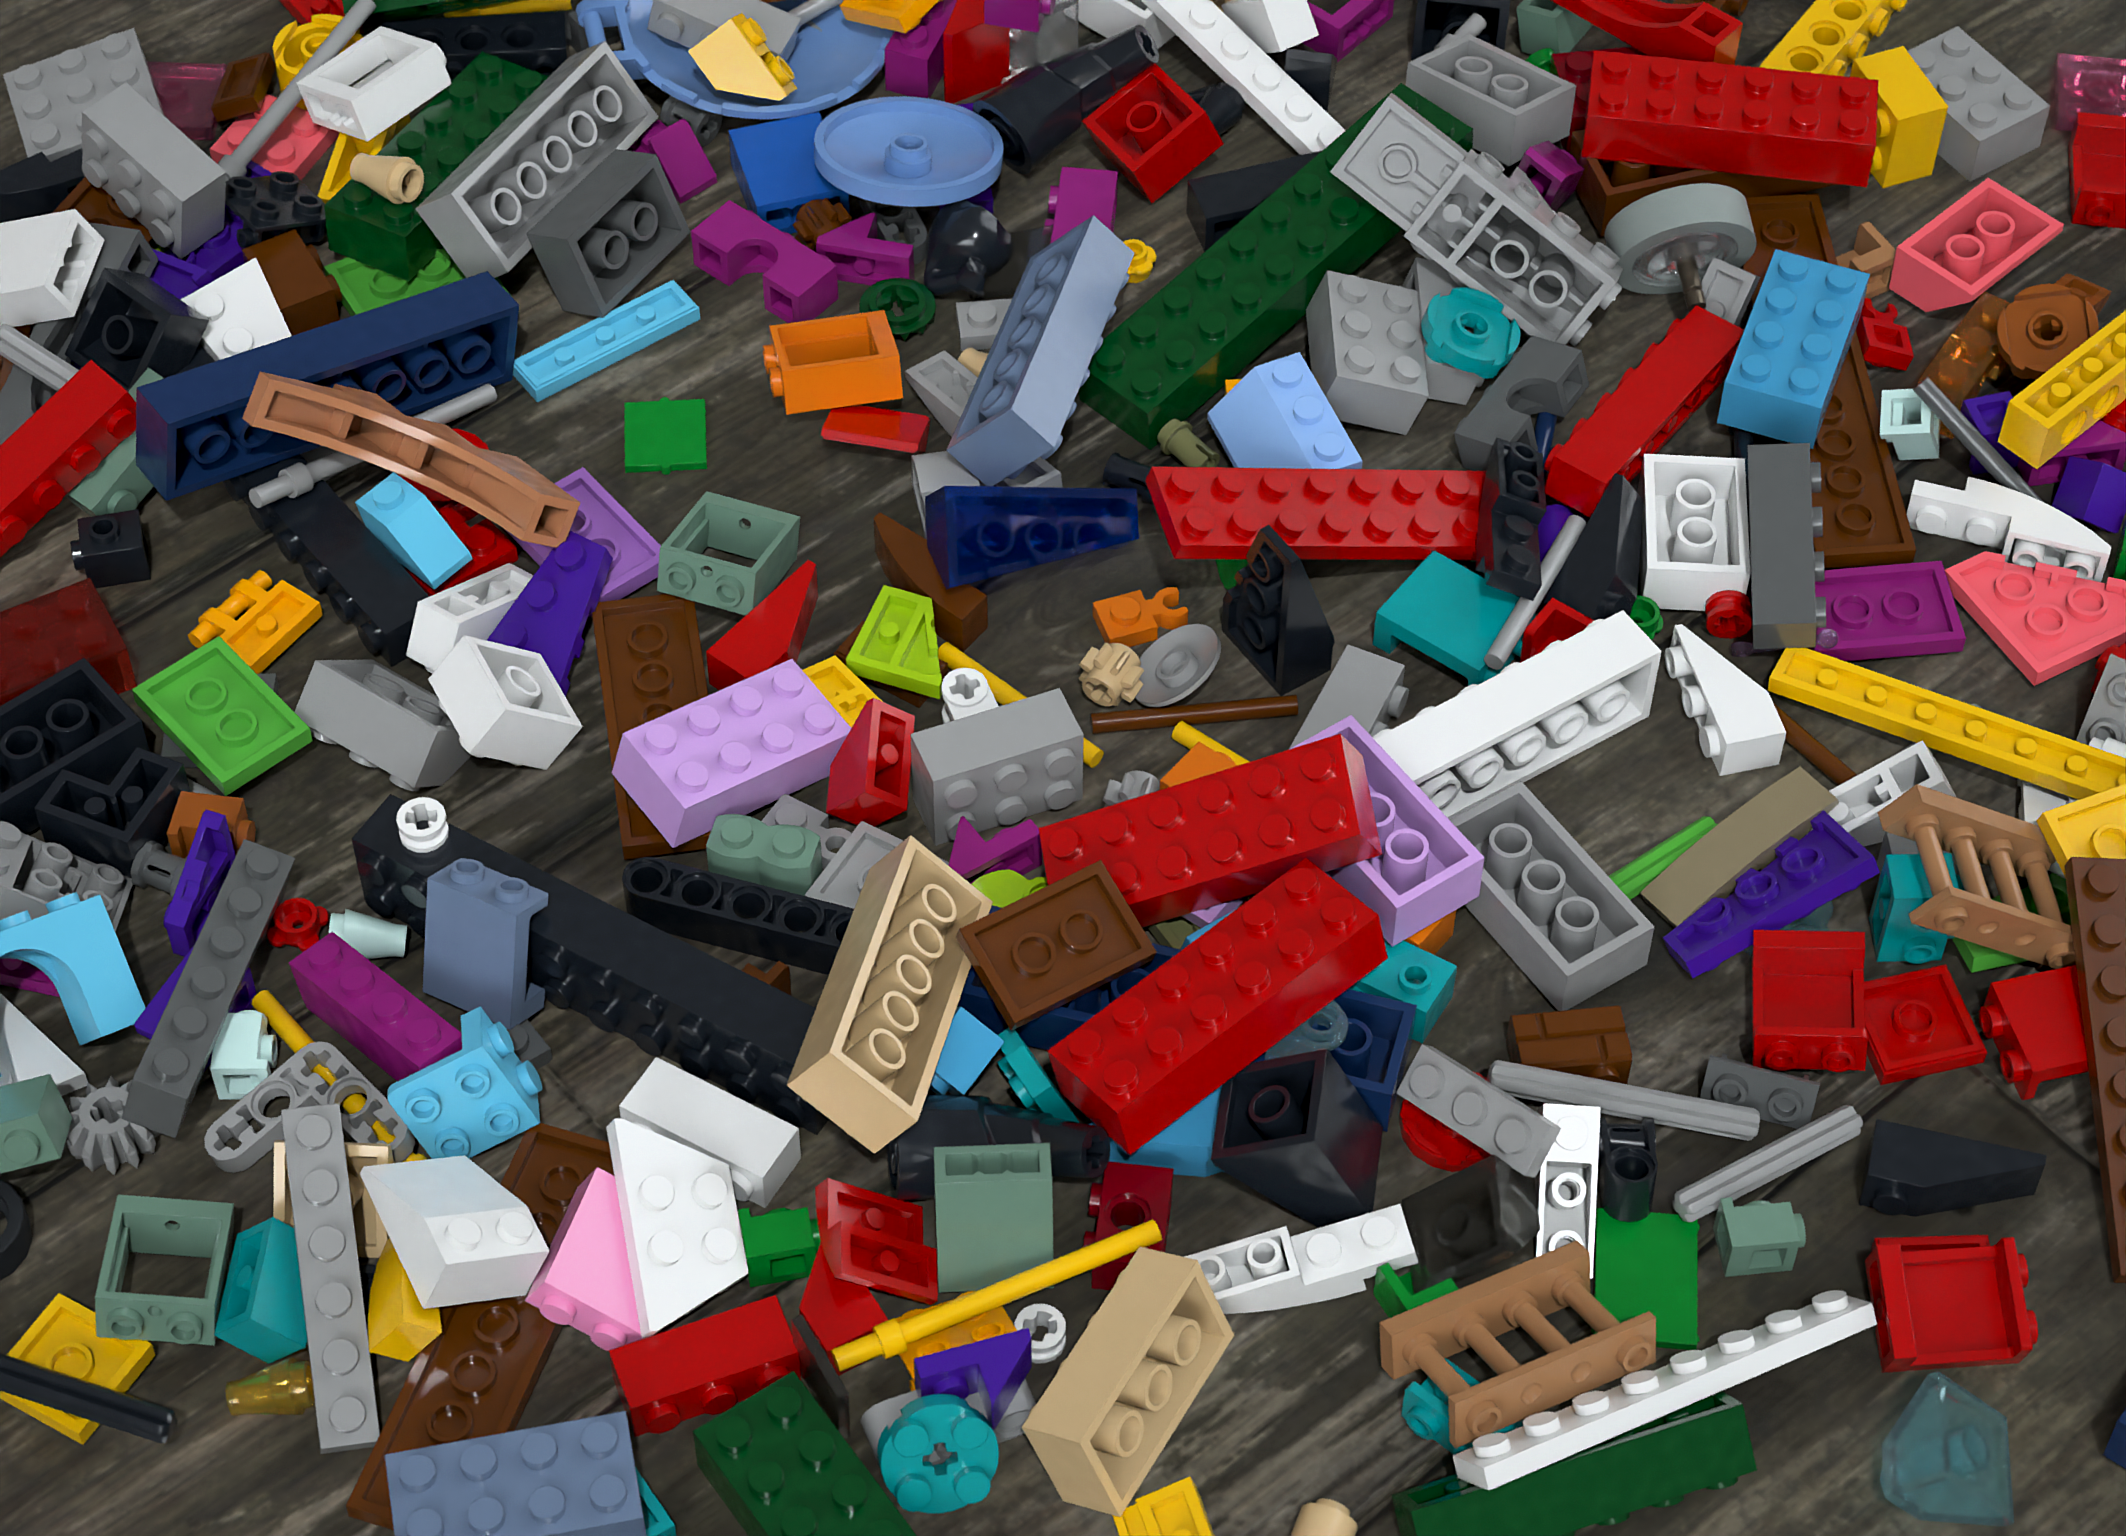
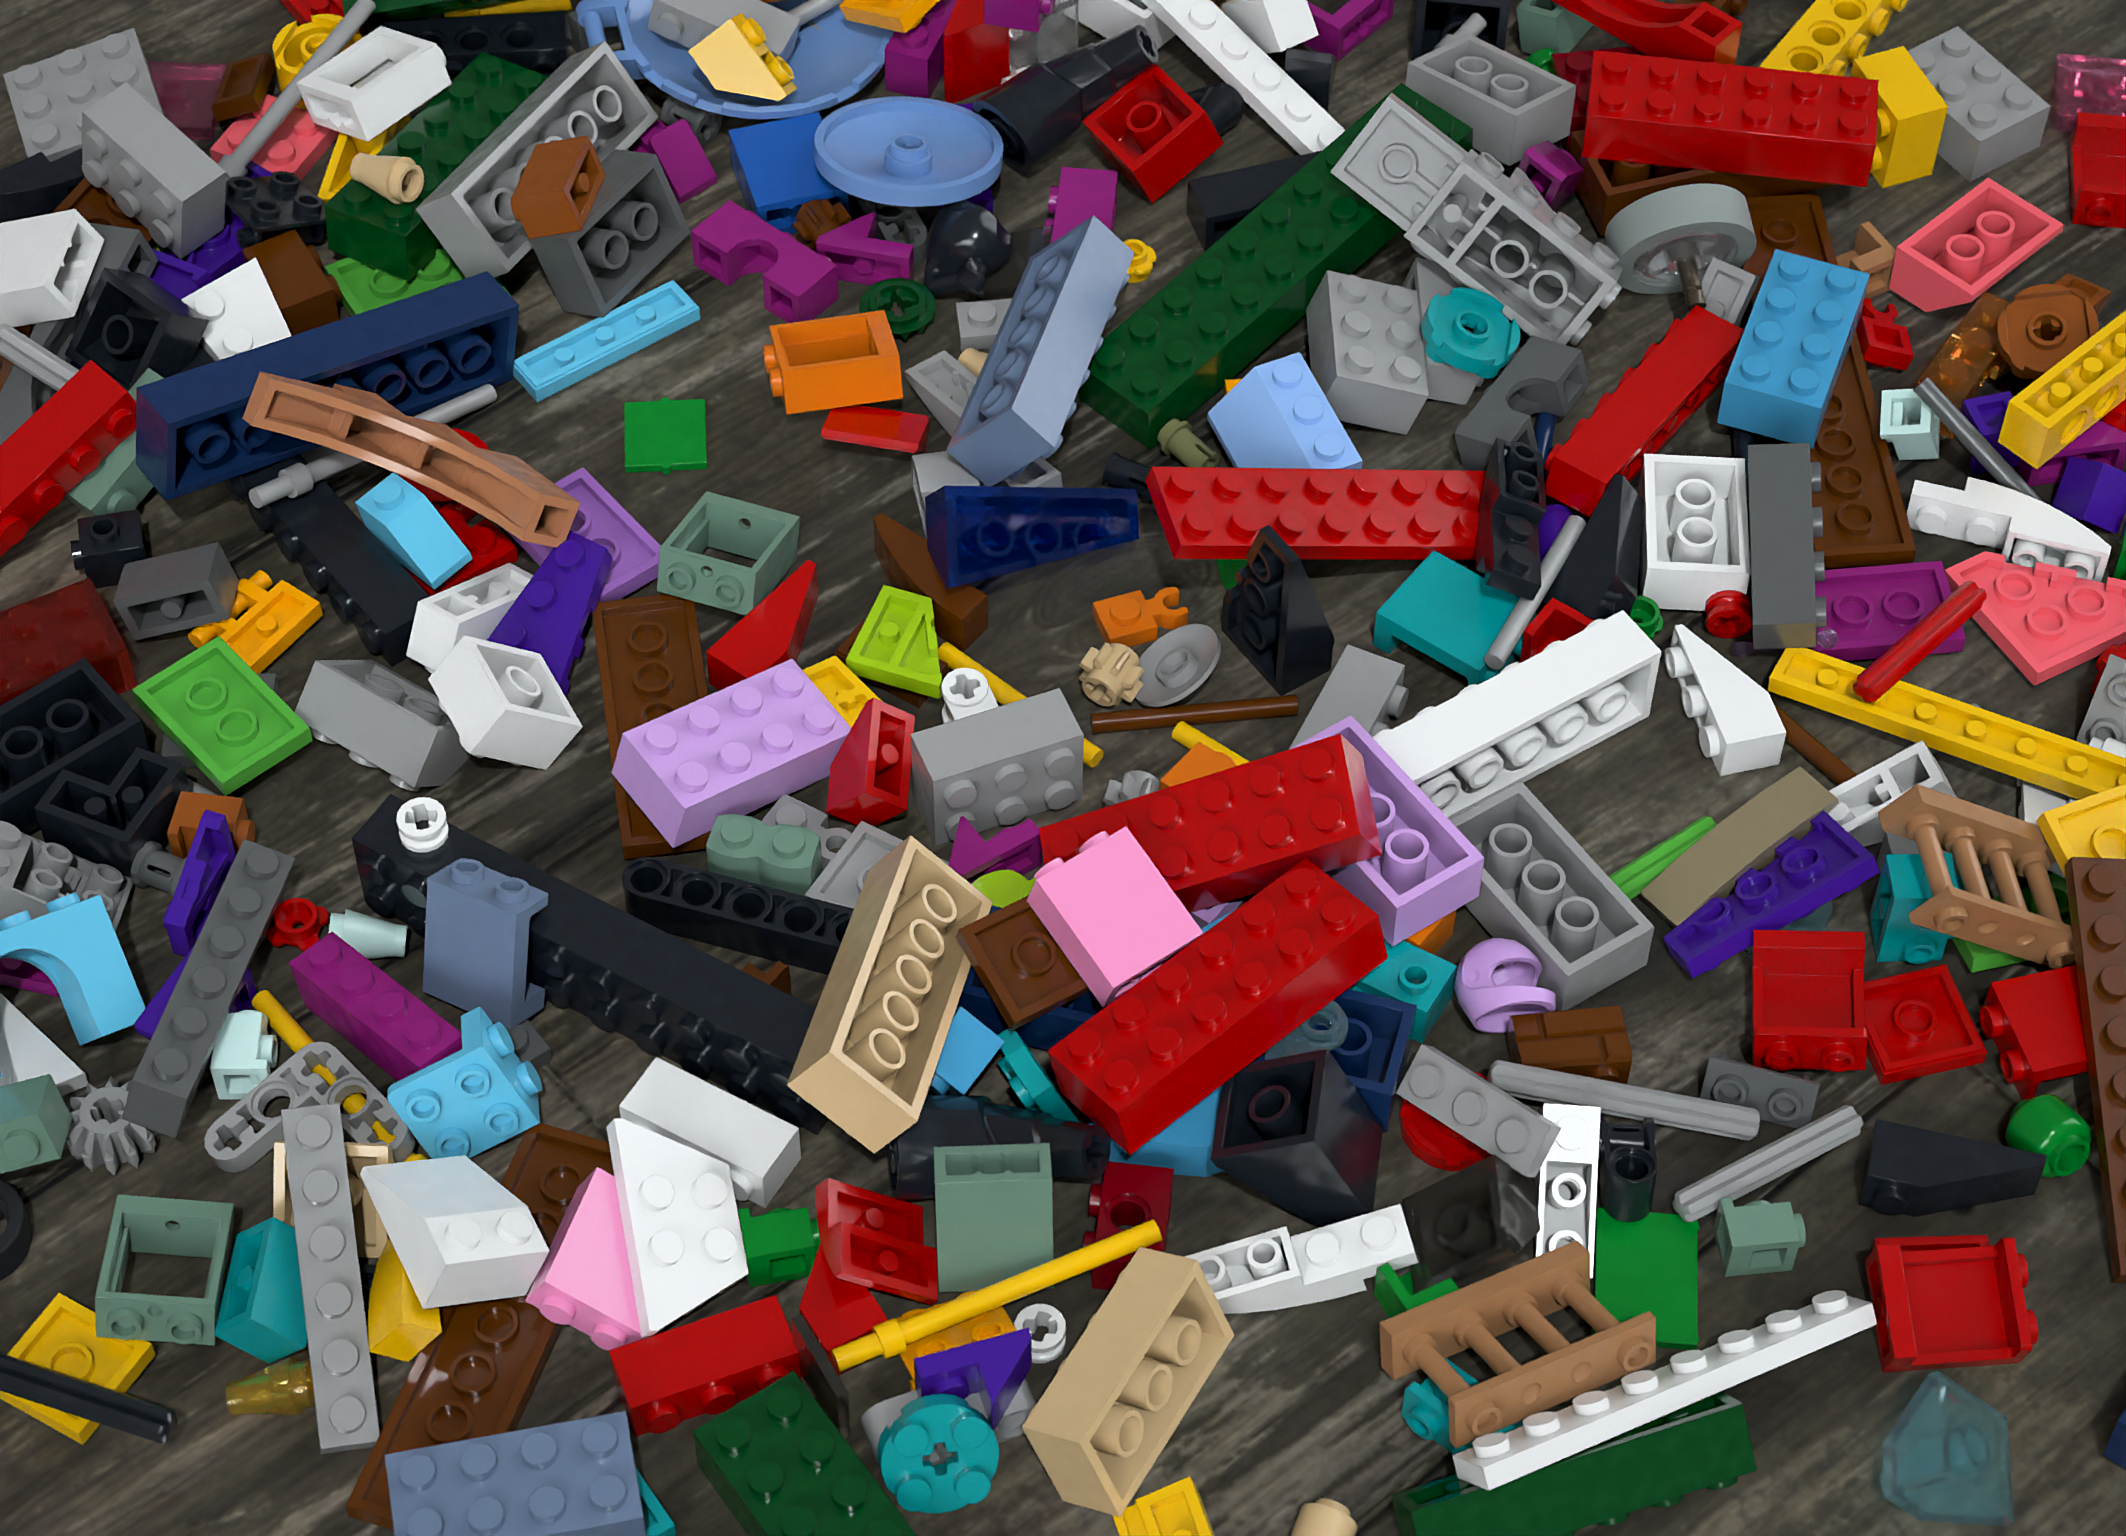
none -> dark grey brick [113,542,239,641]
none -> dark orange brick [511,135,606,239]
none -> bright pink brick [1027,826,1203,1007]
none -> lavender helmet [1454,938,1556,1033]
none -> red axle [1853,581,1987,703]
none -> green head [2005,1094,2091,1178]

